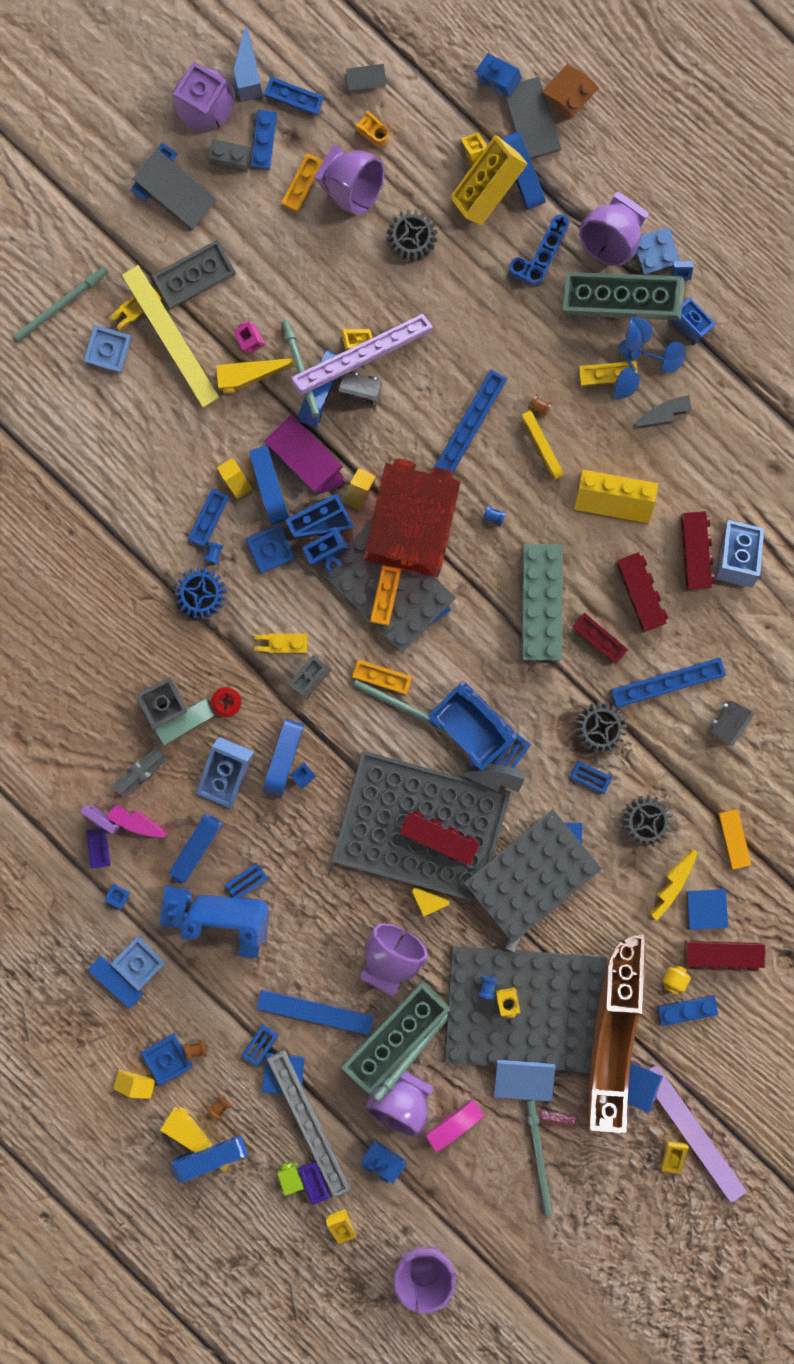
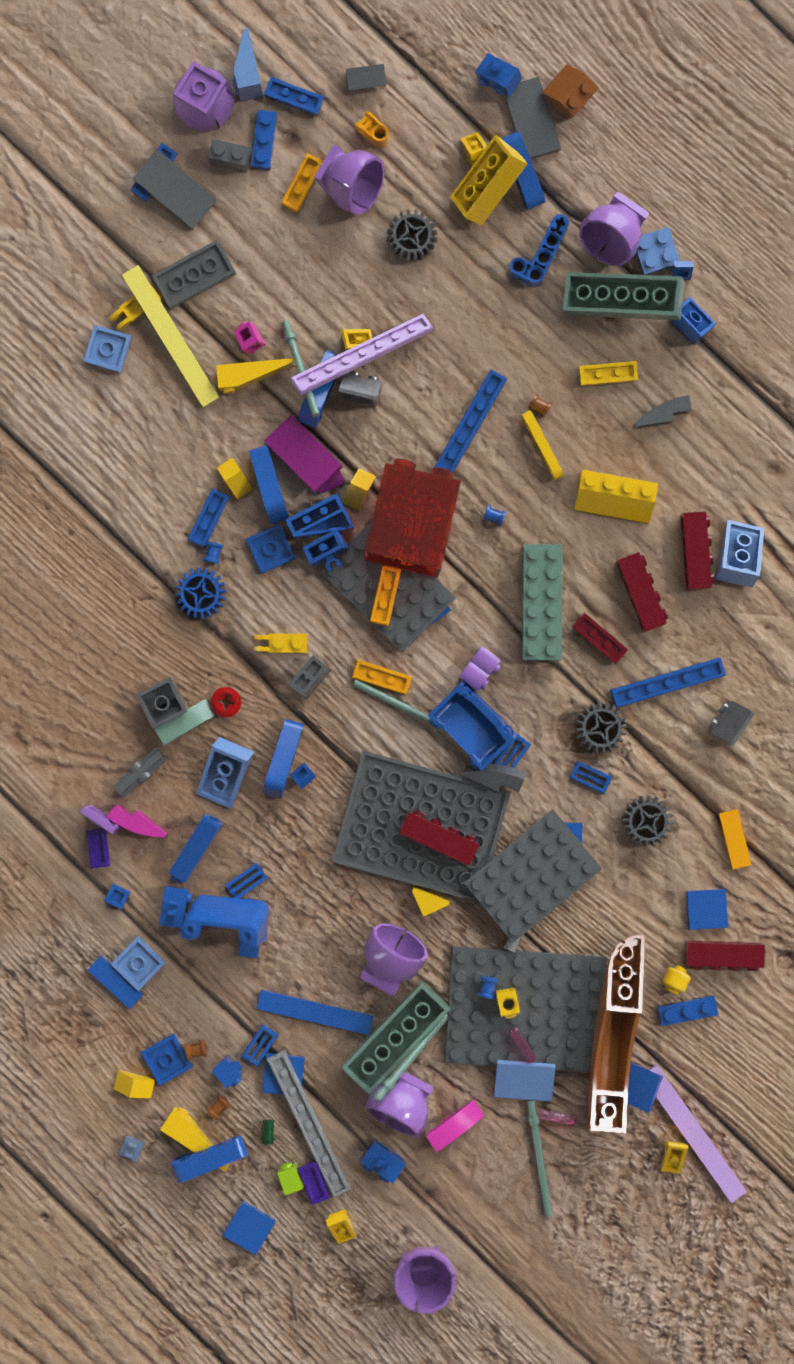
sand green bar [14,266,108,341] -> none
blue plant [613,317,686,400] -> none
yellow slope [649,849,698,921] -> none
none -> sand blue tile [119,1135,145,1162]
none -> blue brick [212,1055,243,1088]
none -> blue tile [223,1201,276,1255]
none -> dark green pin [260,1119,275,1145]
none -> medium lavender brick [459,646,501,691]
none -> clear pink axle [509,1027,537,1064]

